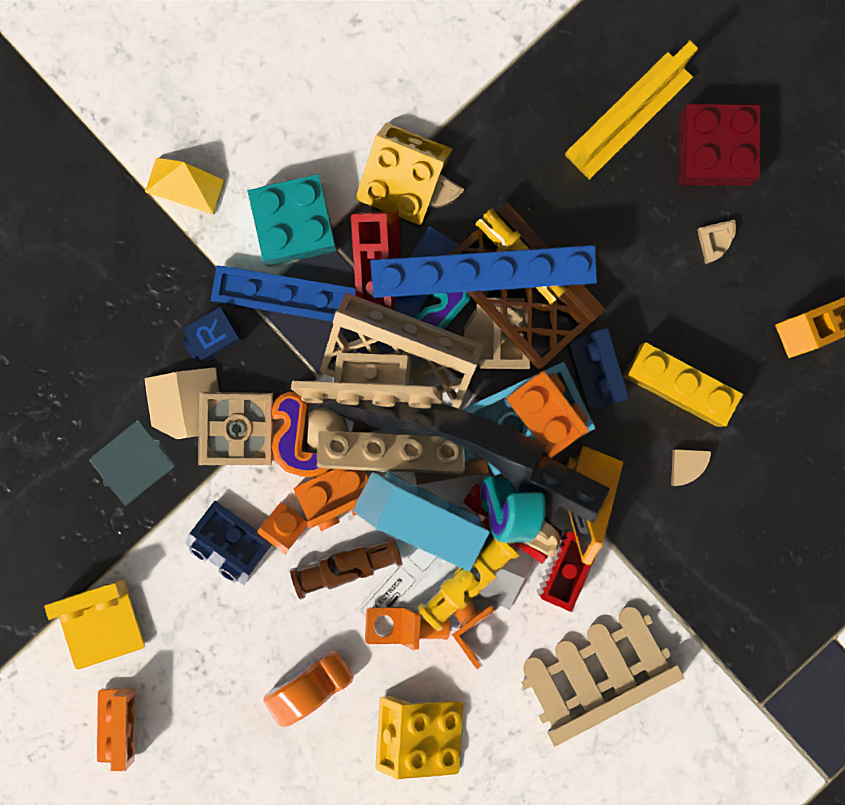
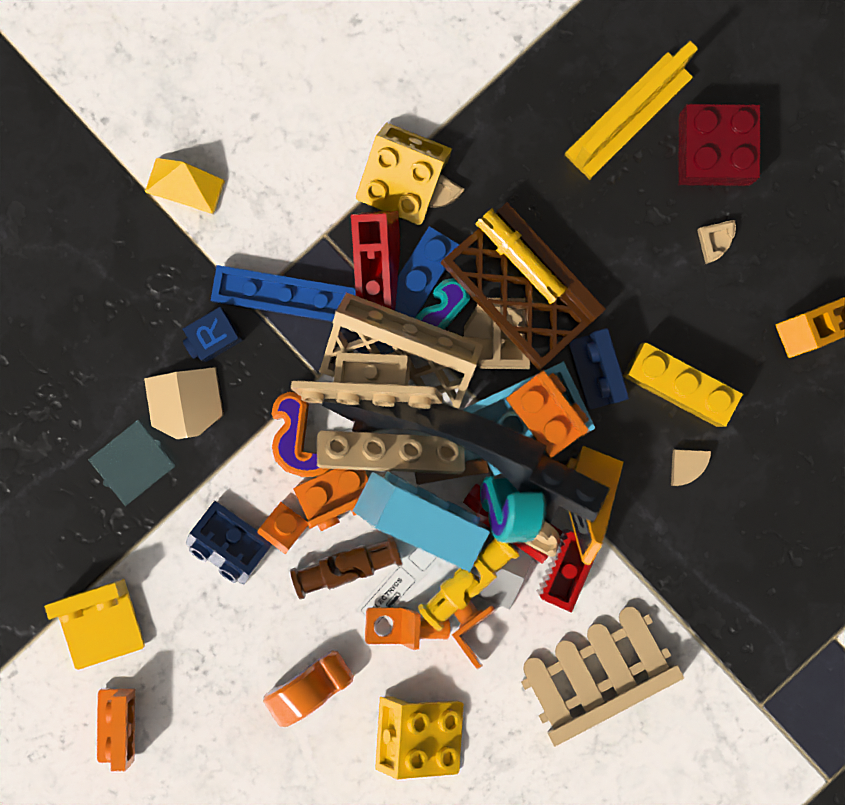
tan piece [198,392,273,465] -> none
teal brick [247,174,337,267] -> none
tan piece [307,407,348,450] -> none
blue plate [371,245,597,298] -> none

